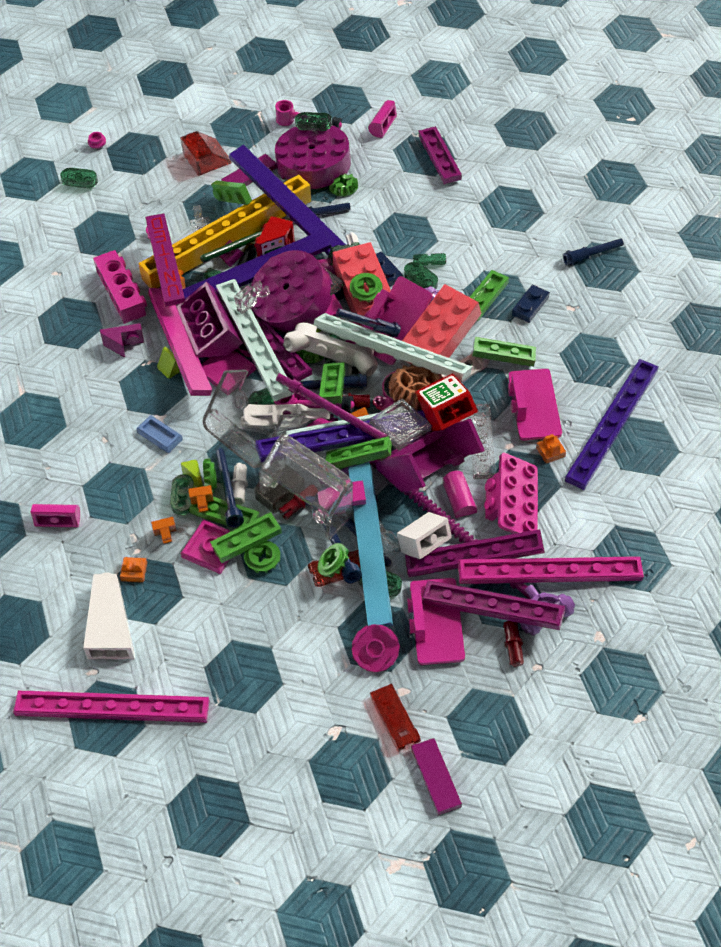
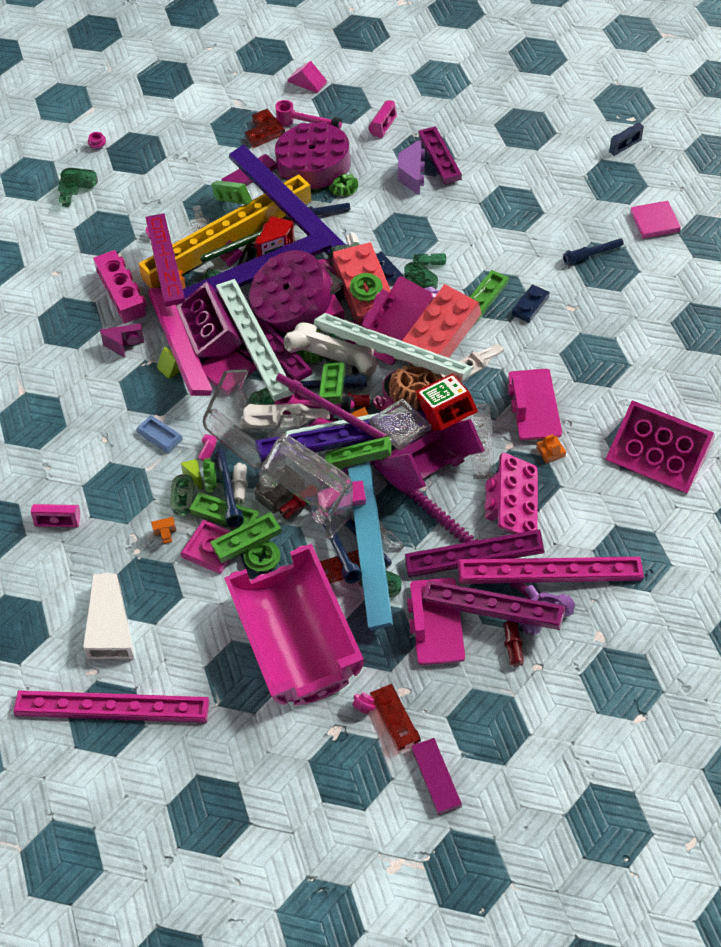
orange tile [120,557,147,582] -> none
clear red slope [180,131,232,176] -> none
orange tile [188,485,214,513] -> none
clear plate [234,281,270,314] -> none
clear green plate [295,112,332,131] -> none
bright green gear [318,543,349,578] -> none
dark blue pin [336,308,401,338] -> none
dark pink tile [352,624,400,672] -> none
white brick [397,512,452,559] -> none
dark pink brick [443,471,477,518] -> none
bright green plate [472,337,536,367] -> none
dark purple tile [564,359,659,490] -> none
none -> clear green plate [58,173,82,207]
none -> dark pink arm [198,434,217,461]
none -> dark pink cylinder [224,543,364,706]
none -> clear red plate [244,108,285,148]
none -> dark pink slope [287,60,327,93]
none -> dark pink plate [352,692,376,714]
none -> medium lavender slope [398,141,425,194]
none -> dark pink slope [605,400,715,494]
none -> dark blue plate [609,122,644,156]
none -> dark pink tile [630,200,681,239]

